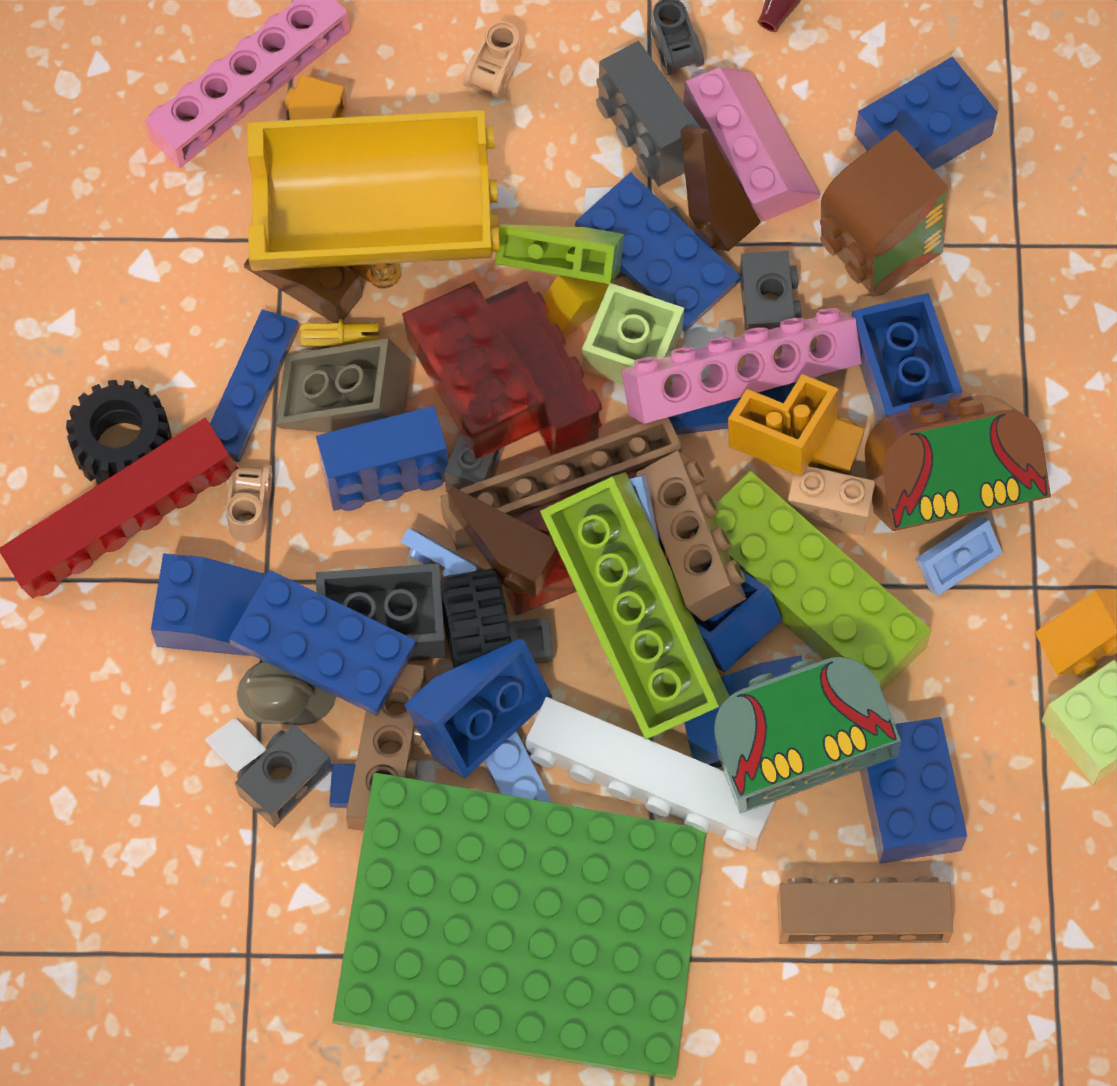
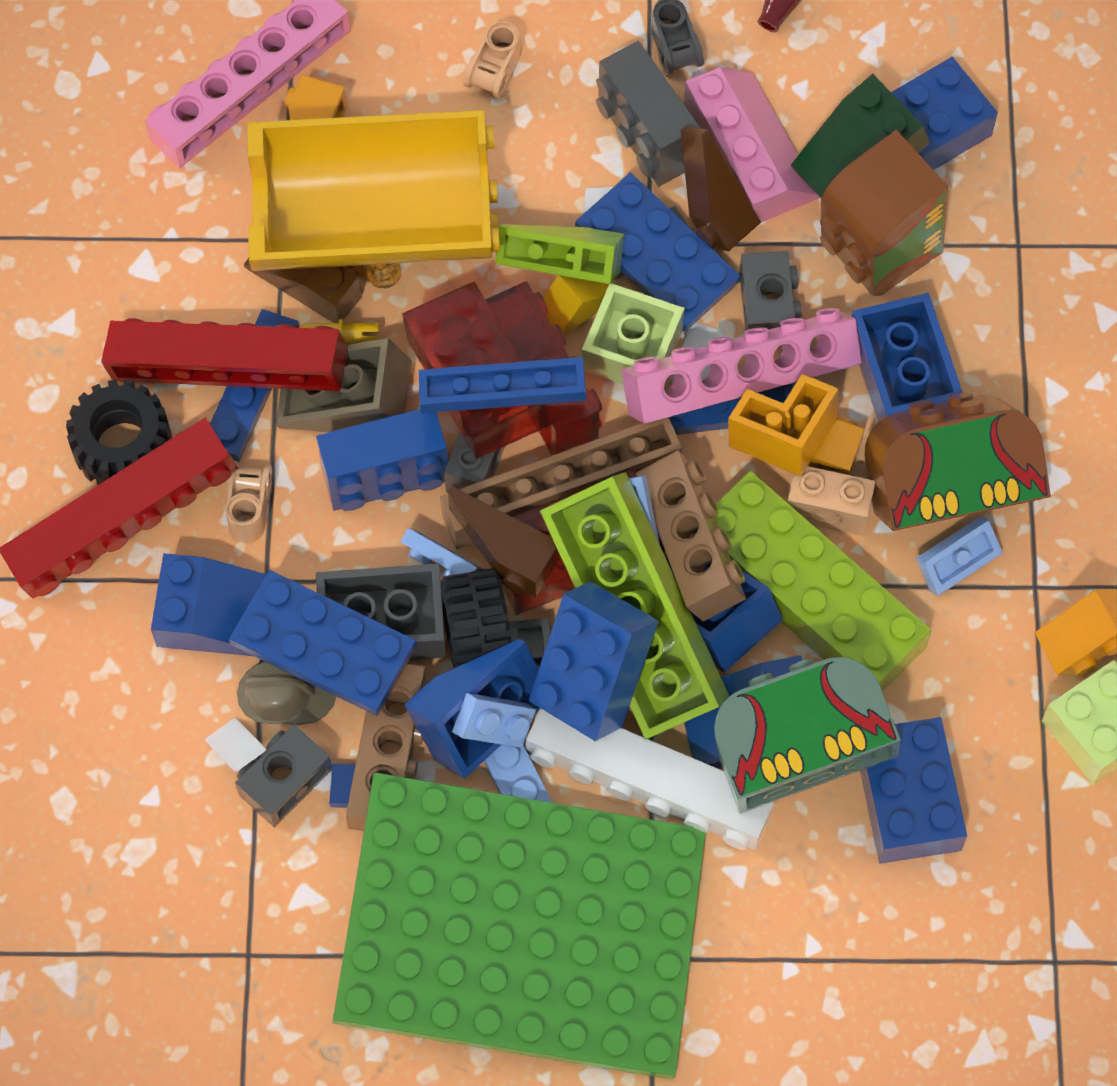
medium nougat brick [777,876,953,944] -> none
none -> red brick [101,318,348,391]
none -> blue plate [419,357,586,414]
none -> light blue plate [452,693,536,748]
none -> blue brick [529,582,659,742]
none -> dark green slope [791,73,930,198]

